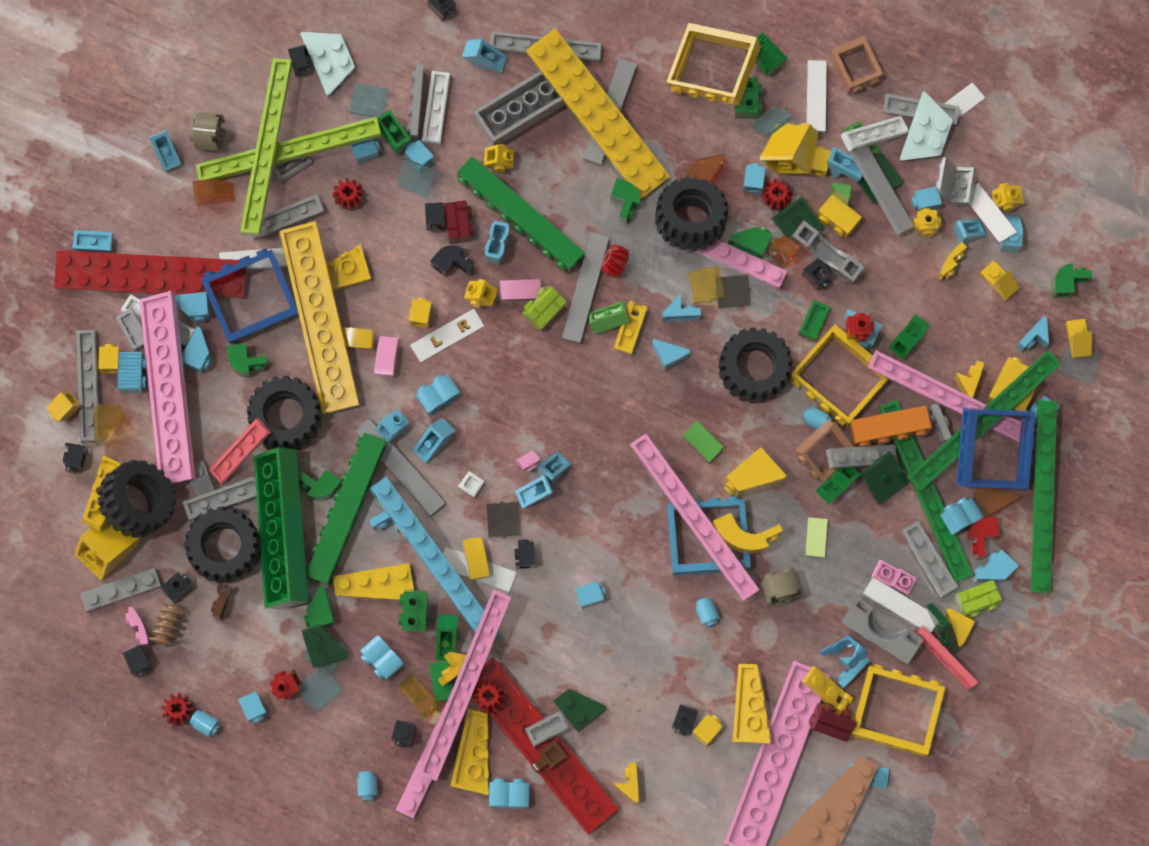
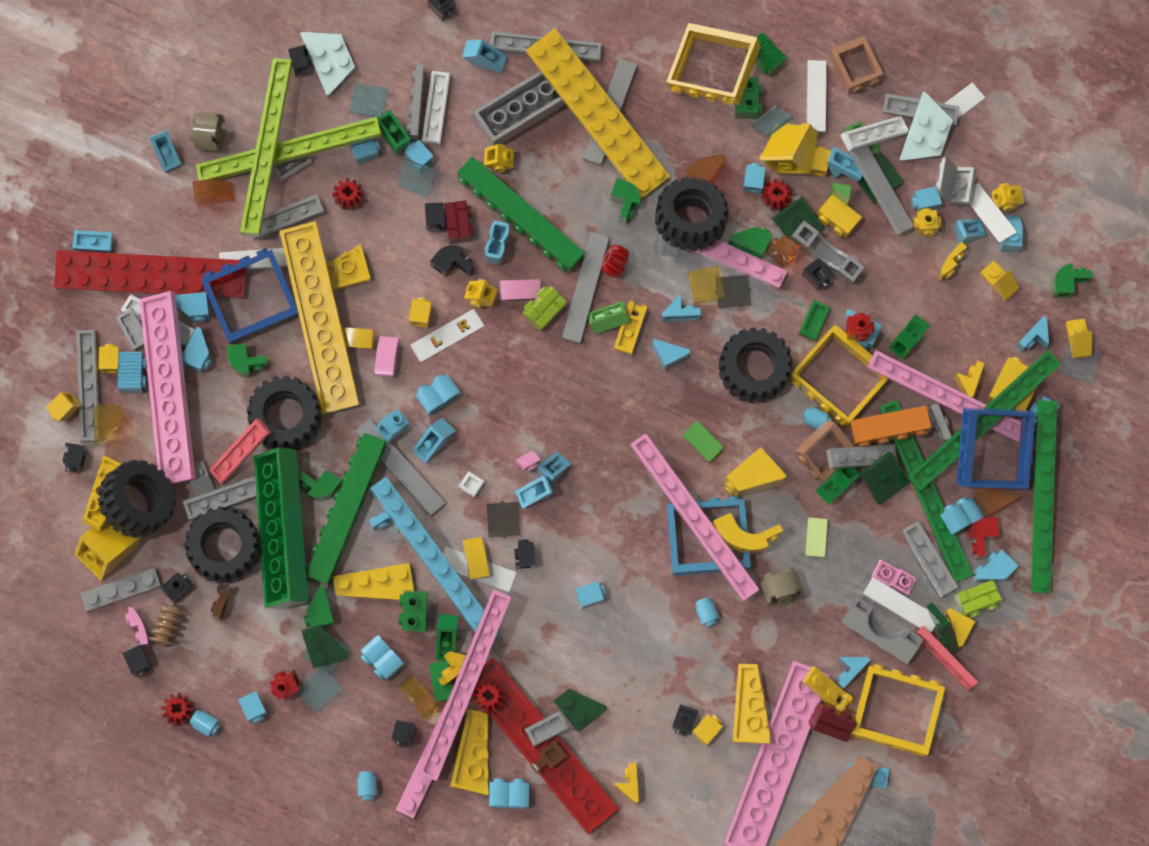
dark azure helmet [820,635,868,669] -> none

